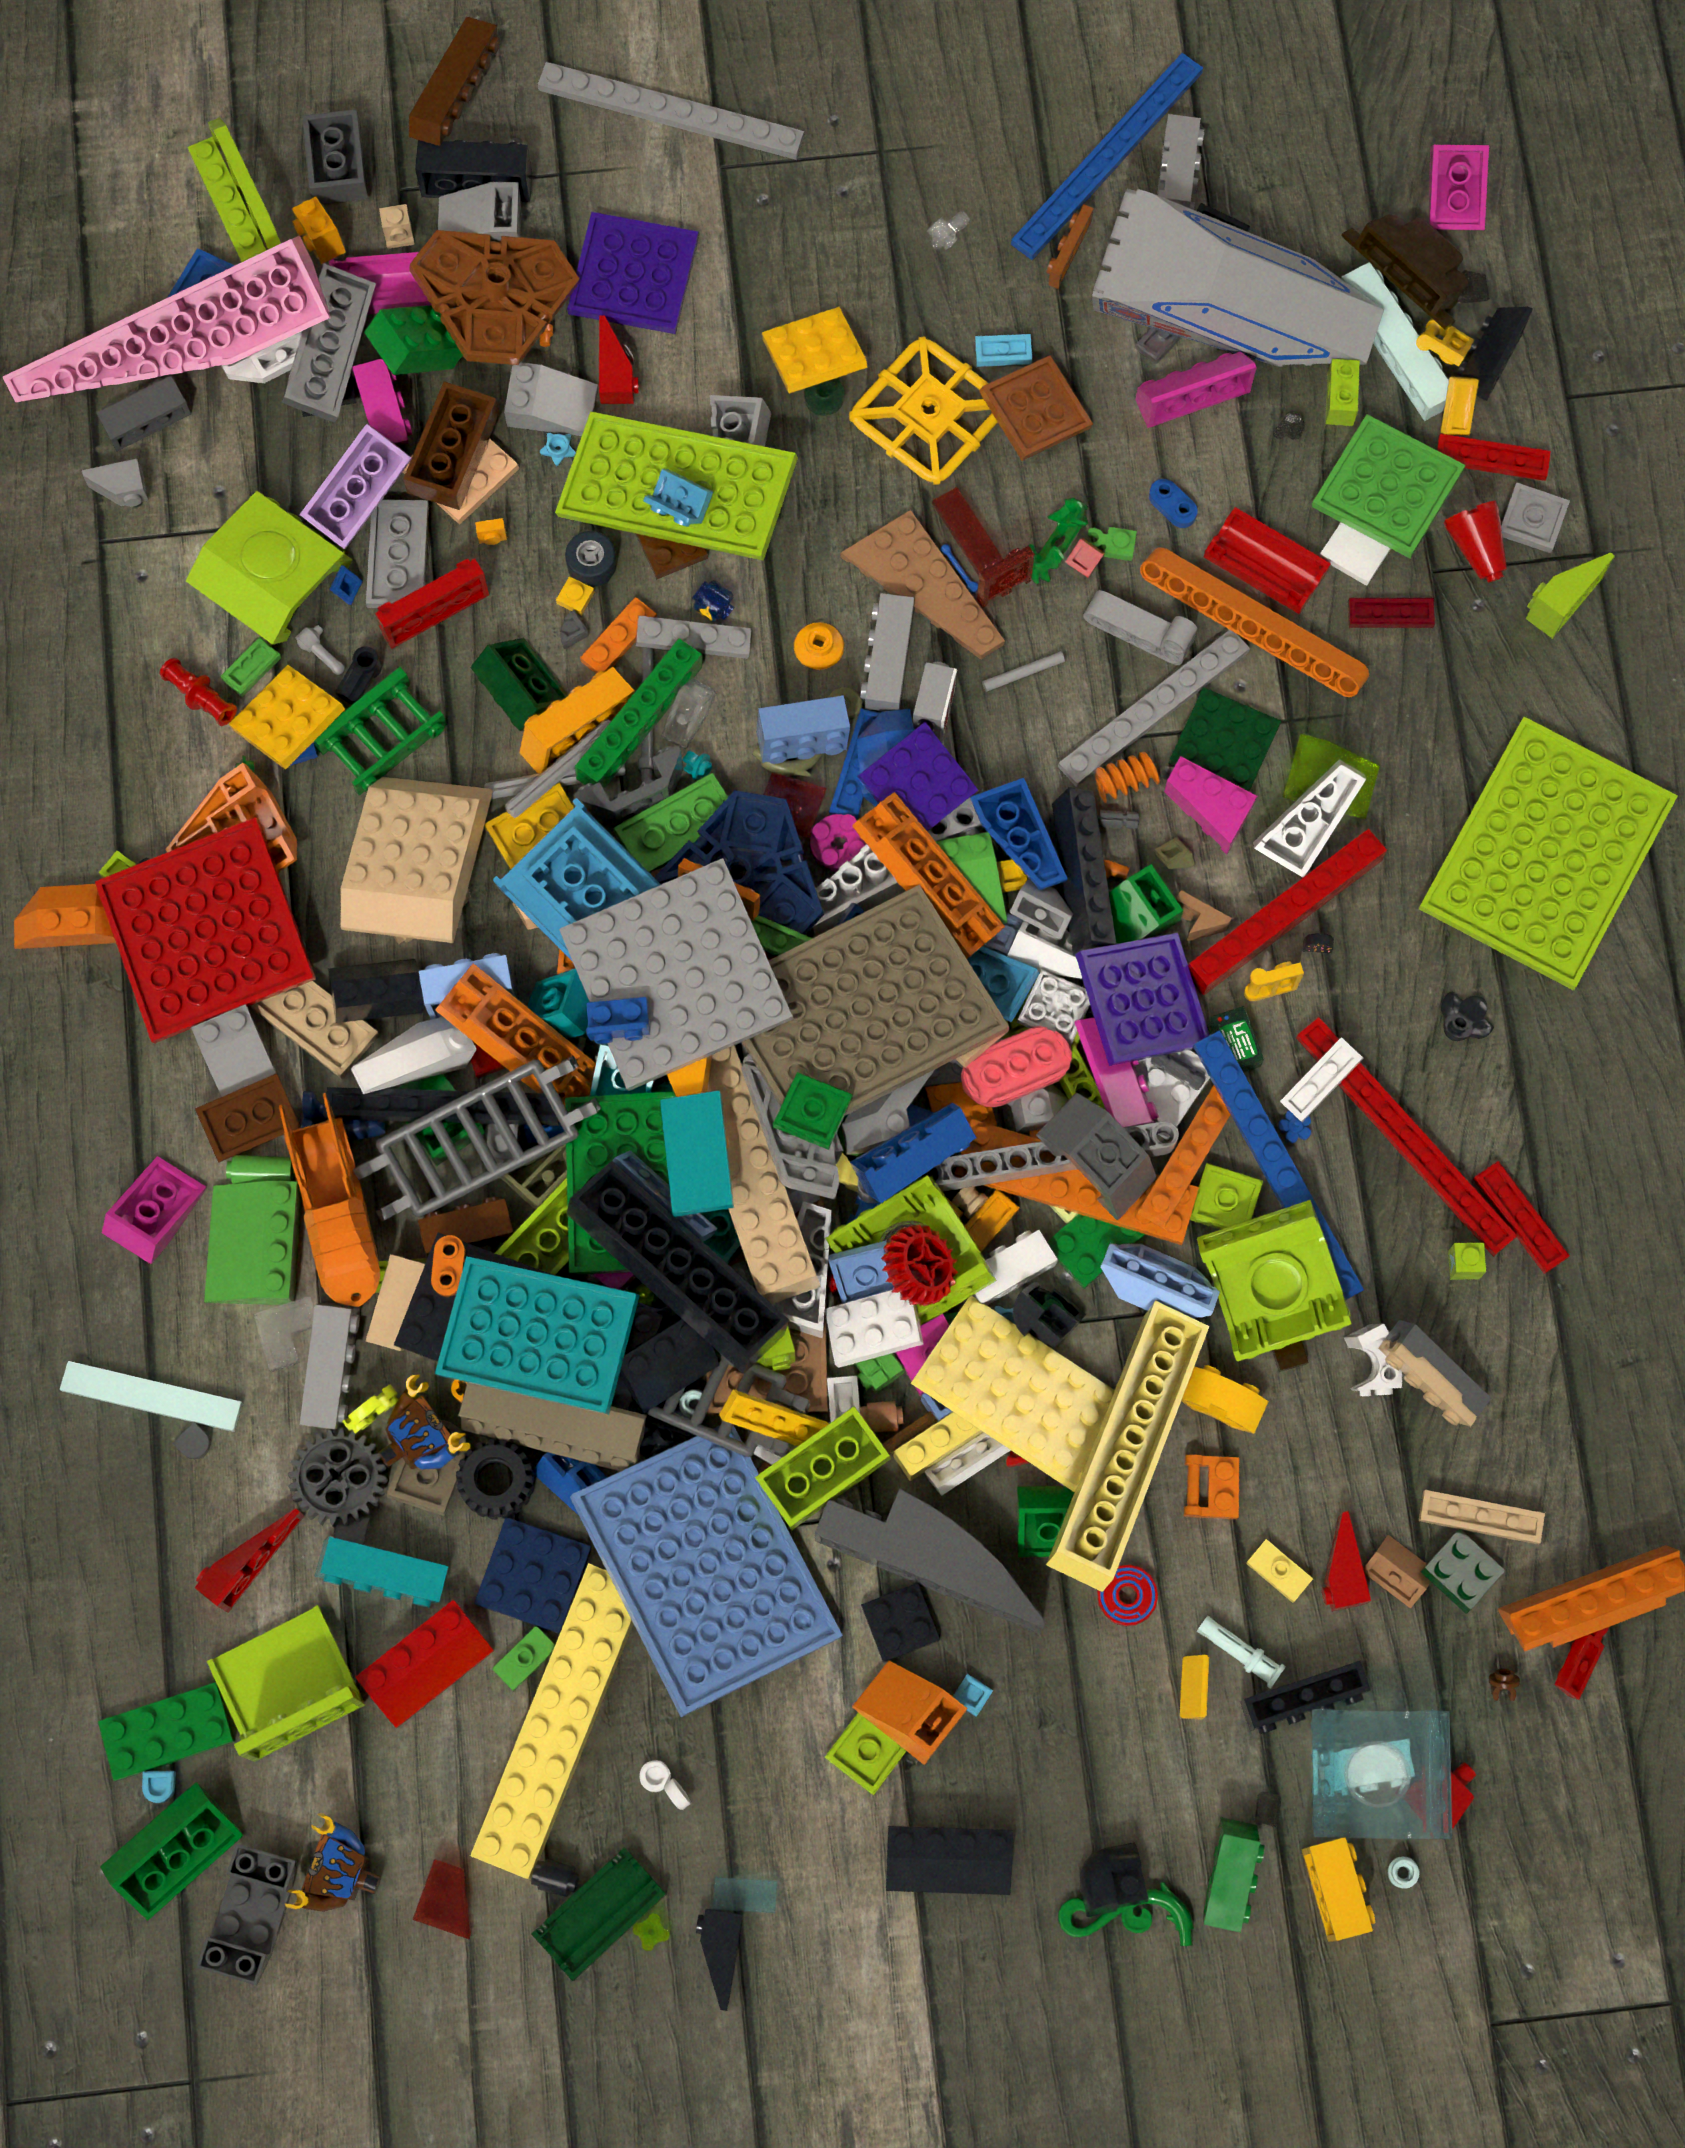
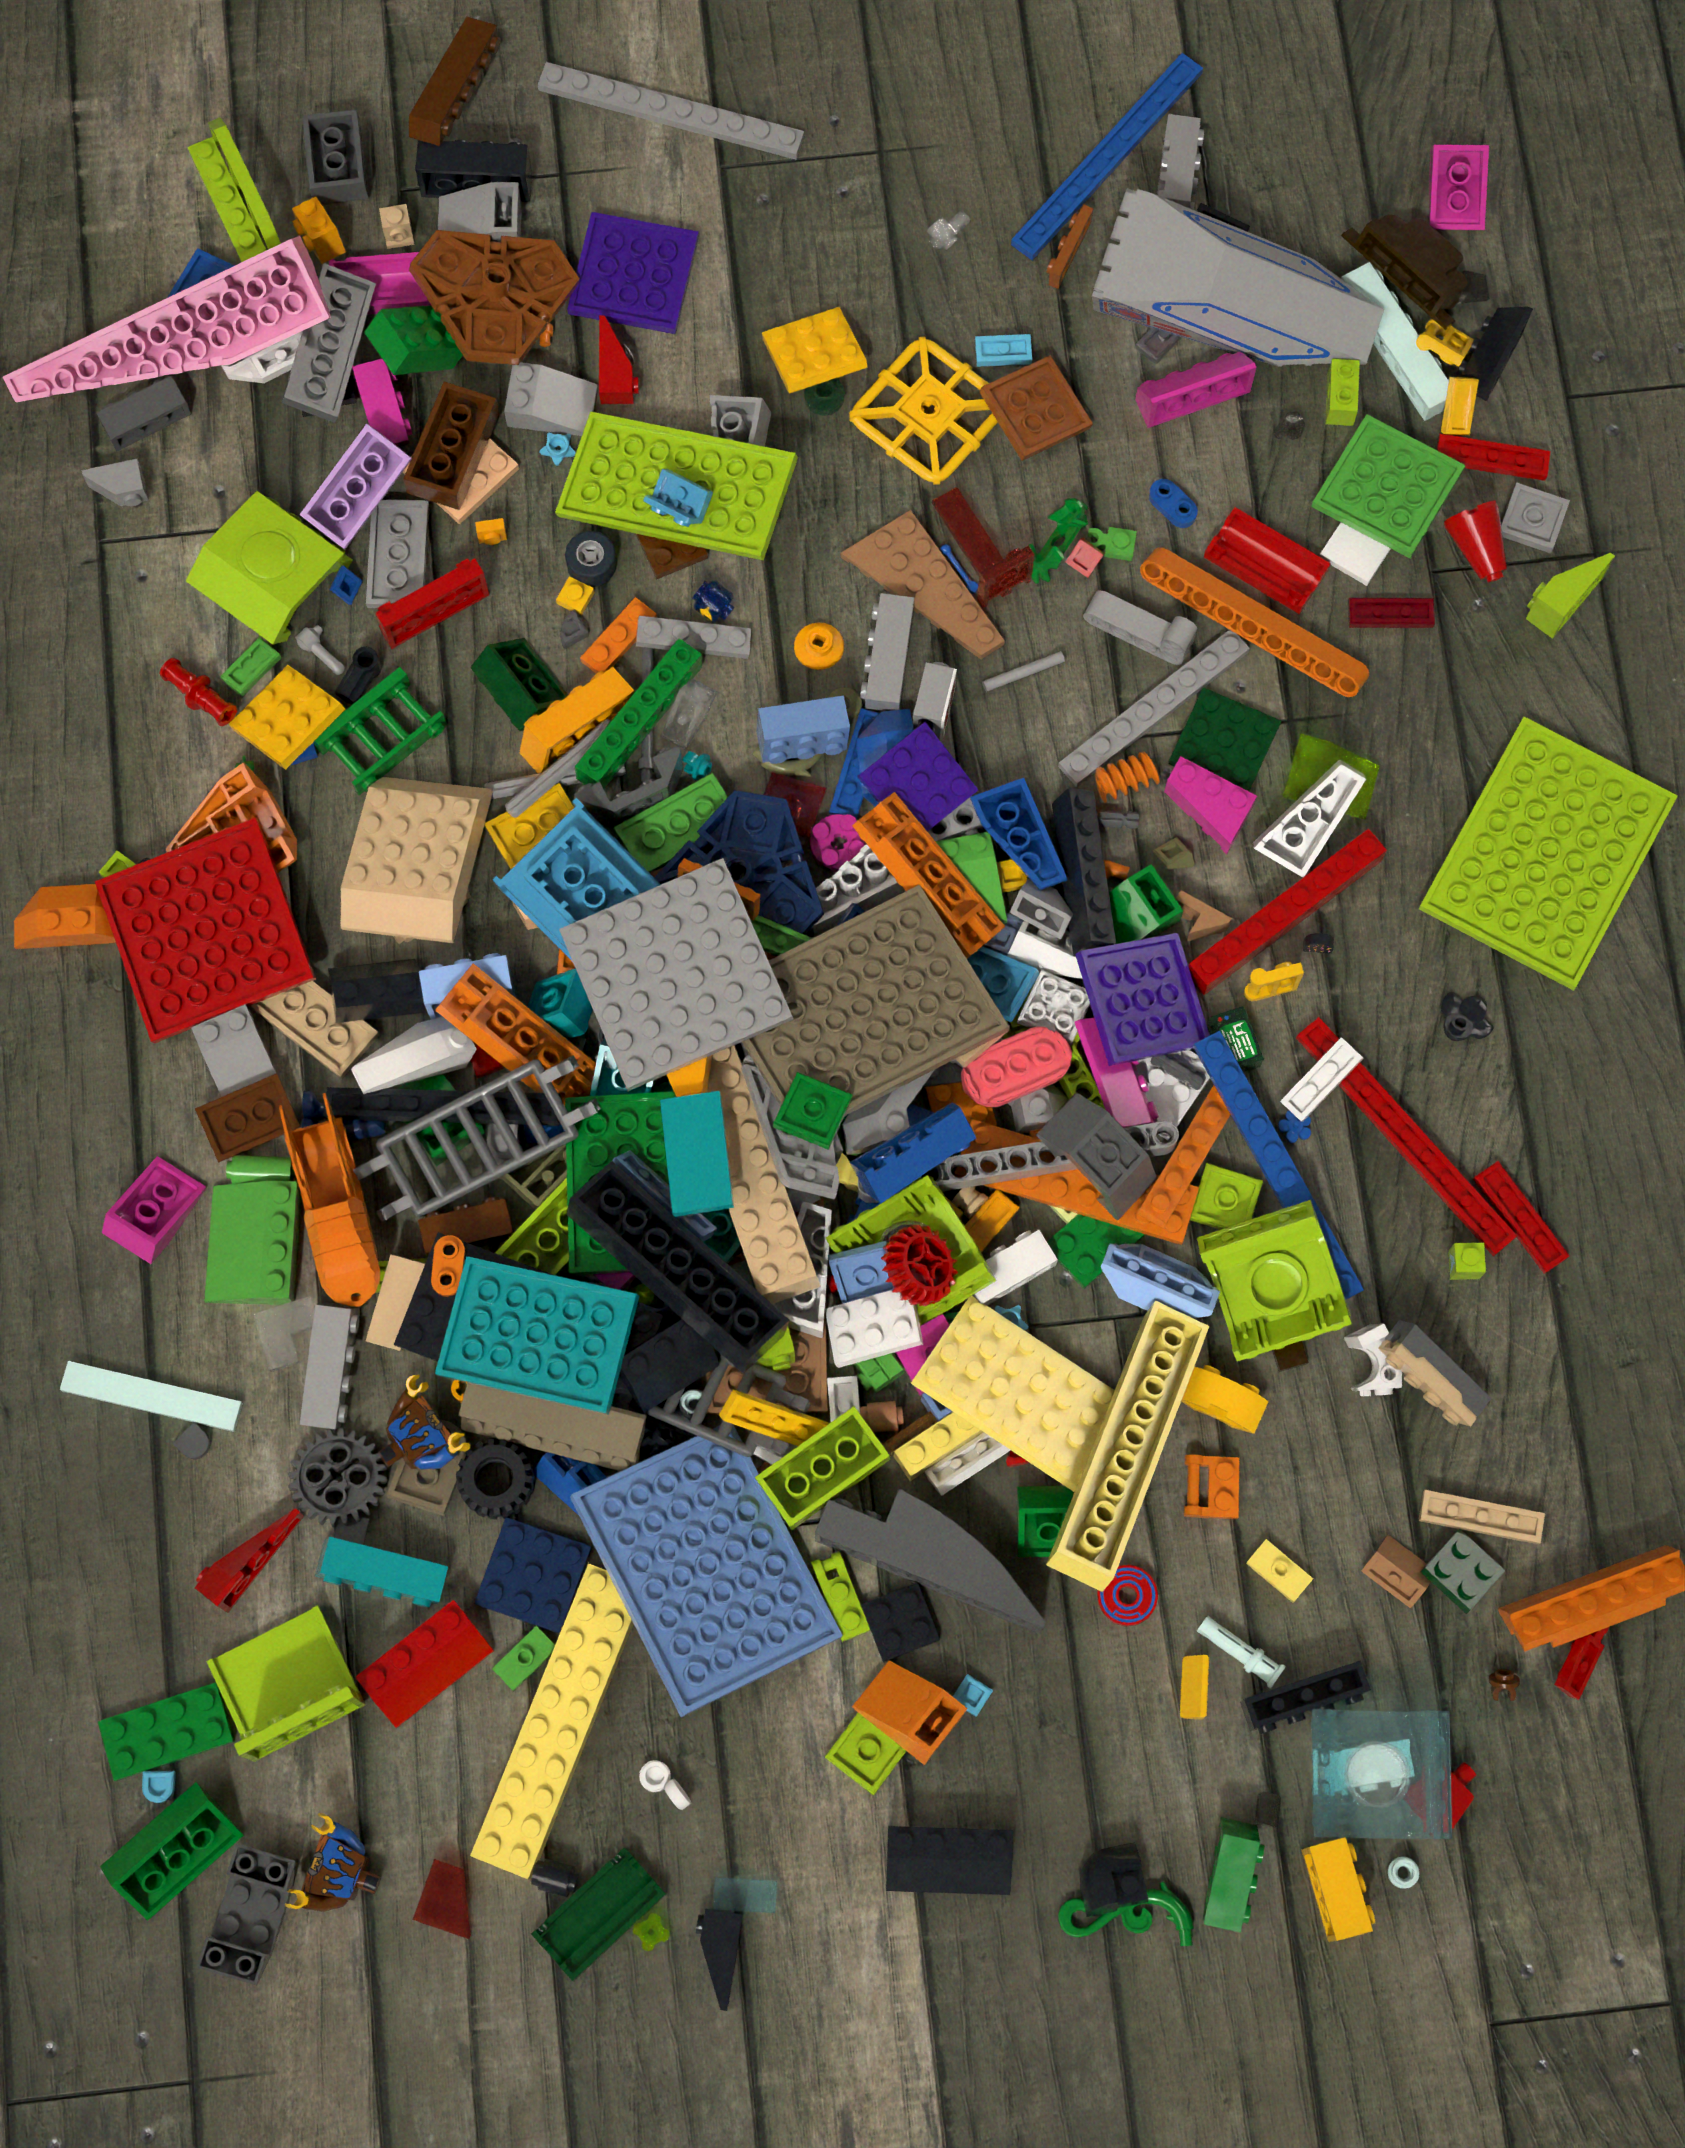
neon yellow plate [342,1384,398,1434] -> none
blue bracket [586,997,650,1044] -> none
black brick [1013,1282,1086,1348] -> none
red slope [1321,1511,1371,1612] -> none
none -> lime plate [811,1551,870,1642]

